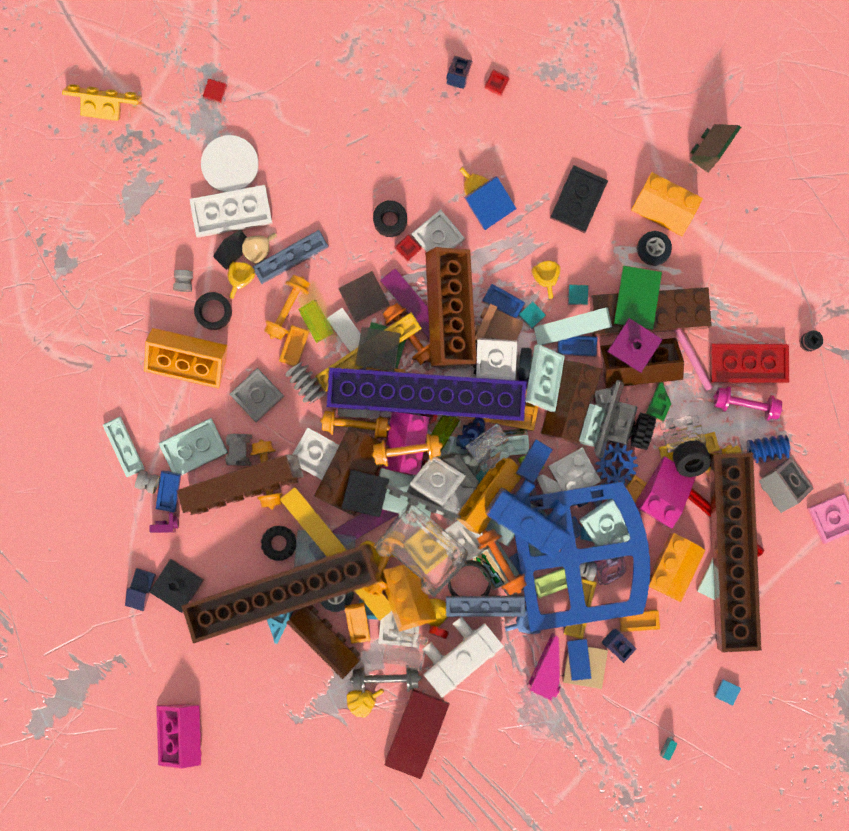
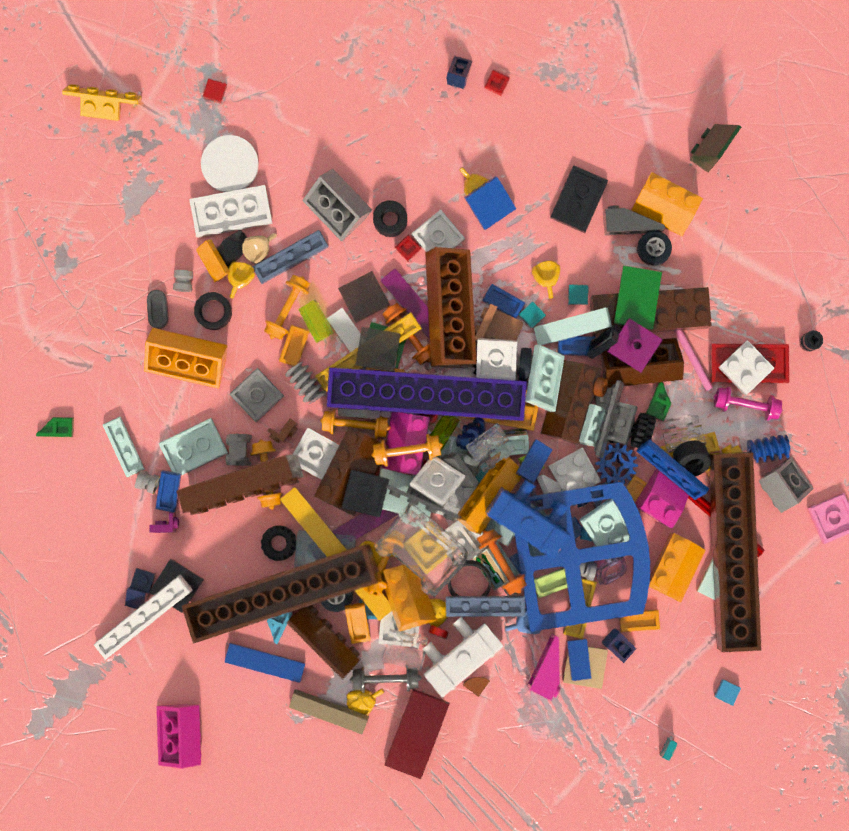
none -> green tile [36,417,74,437]
none -> white tile [93,575,192,660]
none -> dark grey tile [147,290,168,329]
none -> light orange tile [196,239,230,282]
none -> blue tile [224,643,306,683]
none -> dark orange bracket [267,418,298,443]
none -> dark tan tile [289,689,369,734]
none -> light grey slope [302,169,372,242]
none -> dark orange tile [463,677,490,697]
none -> black tile [587,325,620,359]
none -> dark orange tile [594,377,608,397]
none -> dark grey slope [603,205,665,236]
none -> blue tile [637,439,709,500]
none -> white plate [718,340,774,395]

